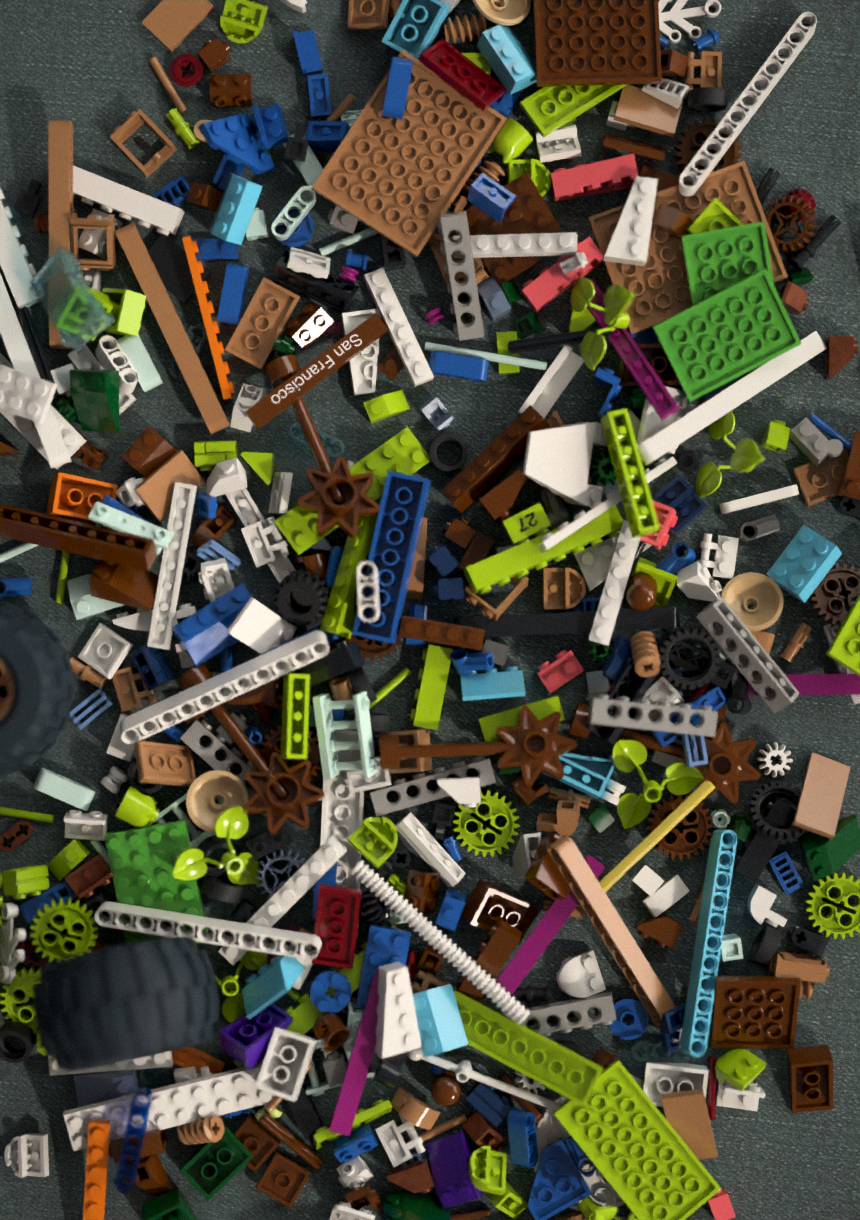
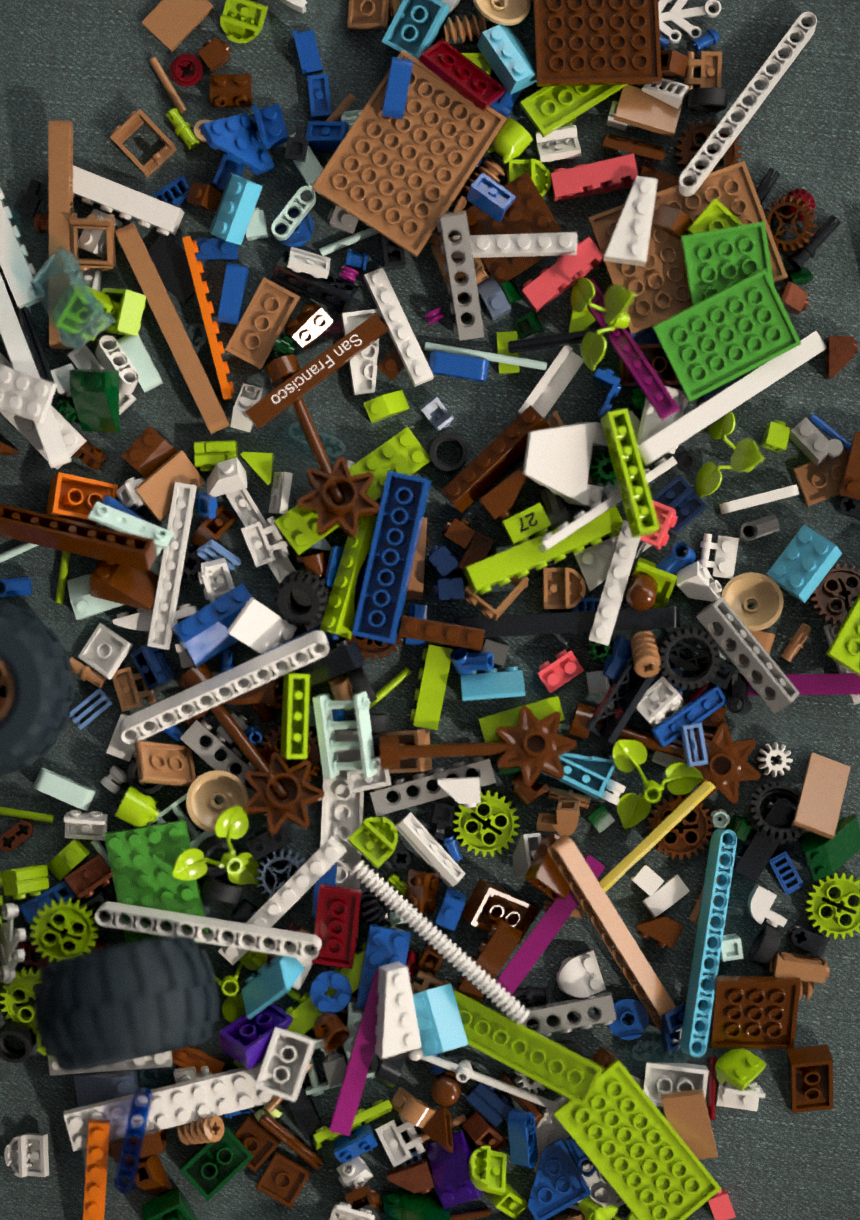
white beam [357,561,380,623] -> none
white pin [560,252,588,275] -> none
light grey brick [587,694,718,737] -> none
none -> reddish brown slope [422,1106,454,1153]

